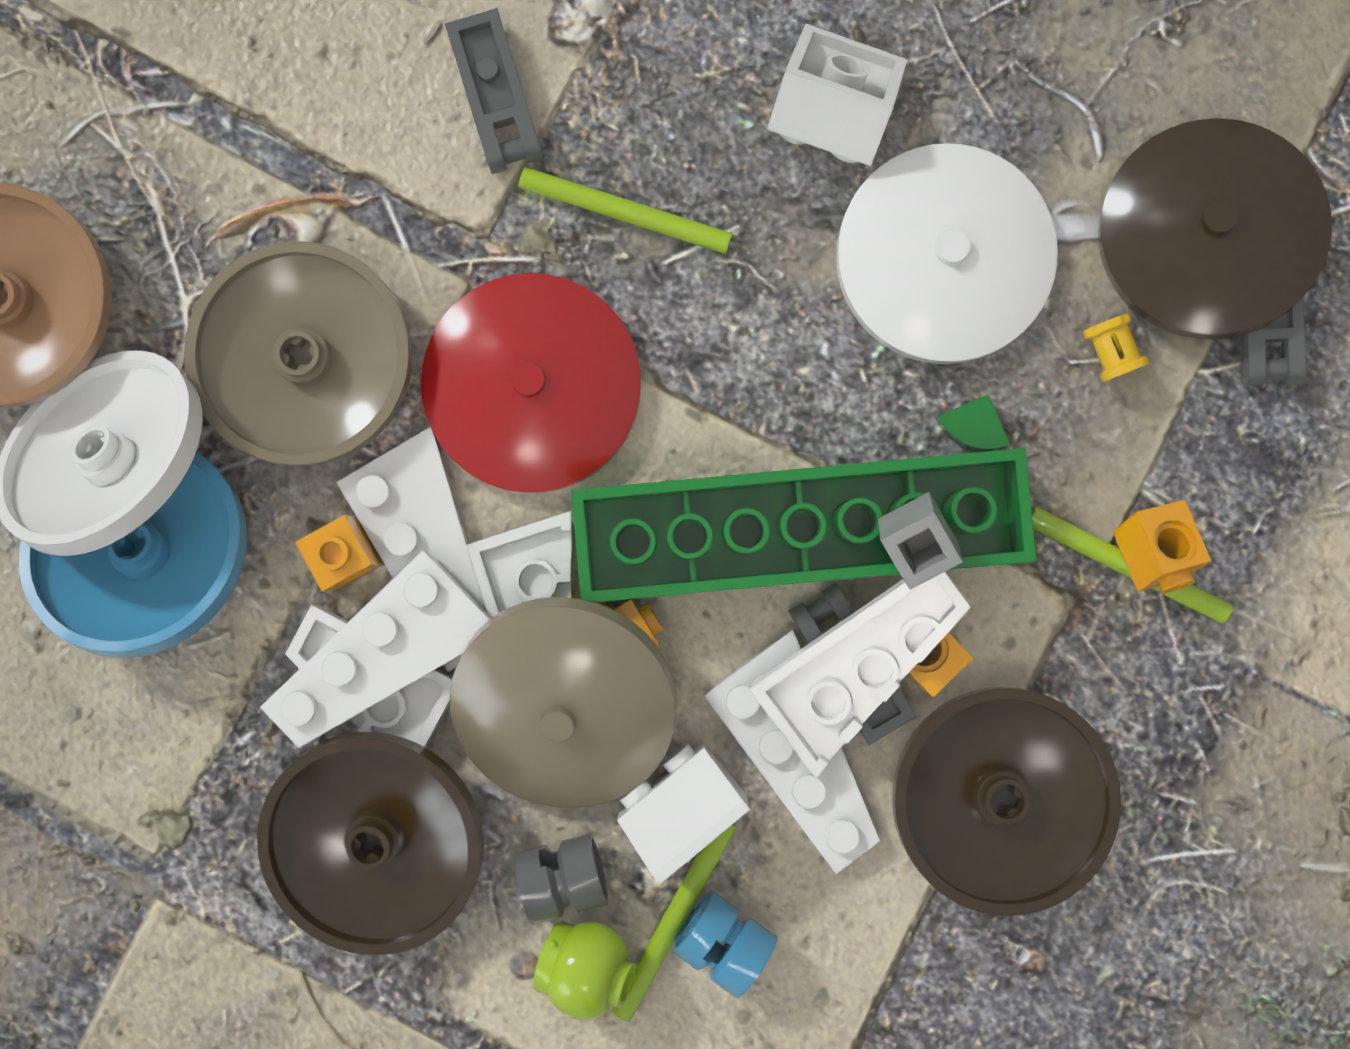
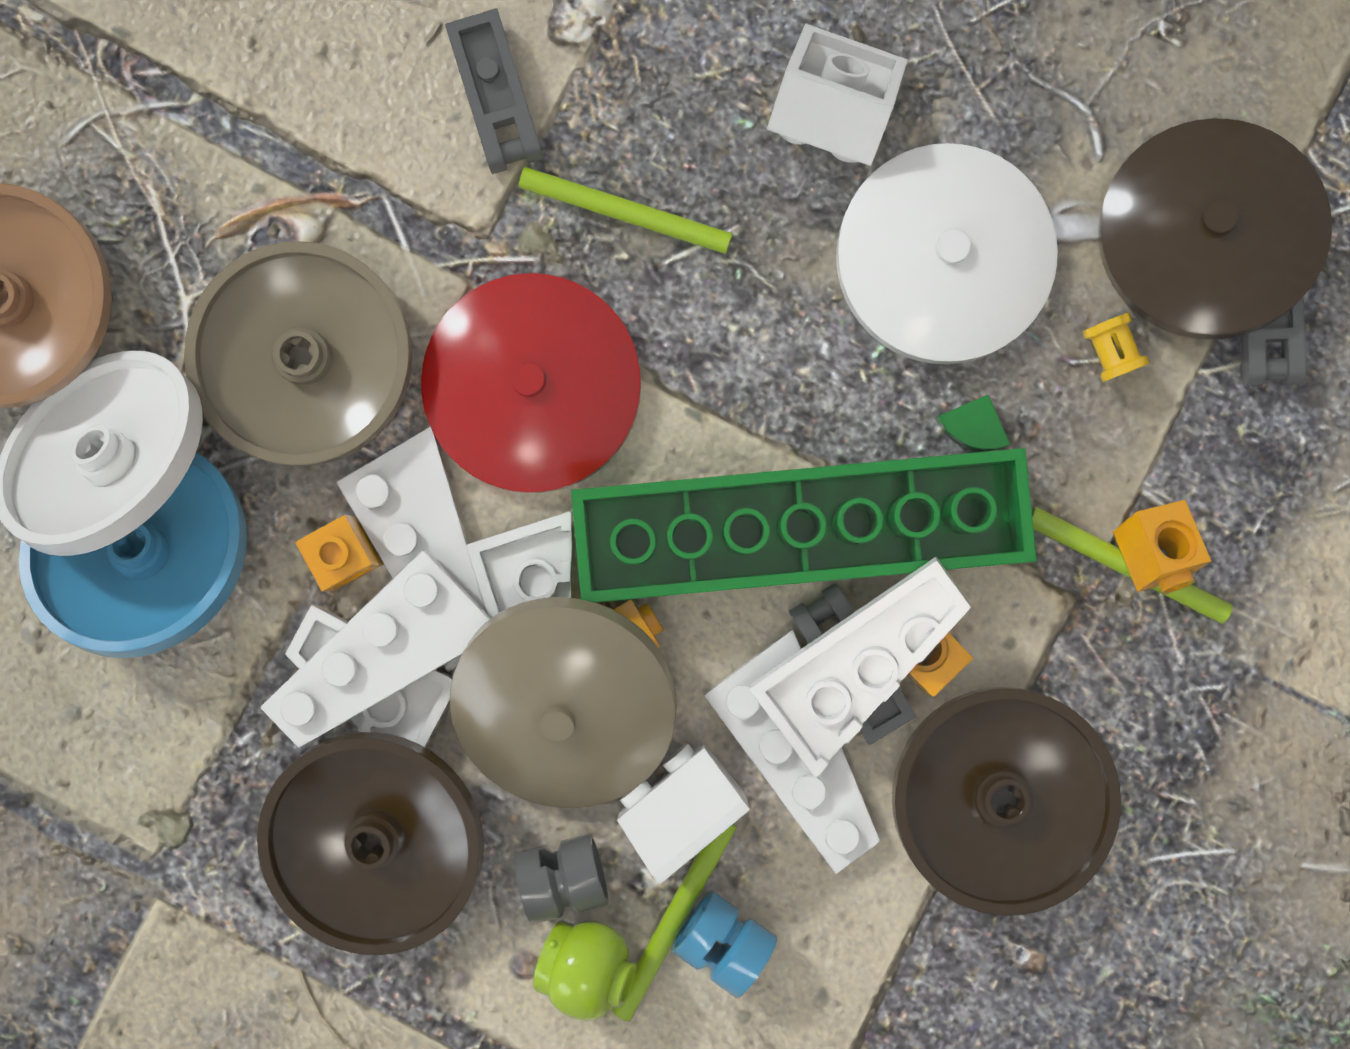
light grey brick [878,492,963,590] -> none

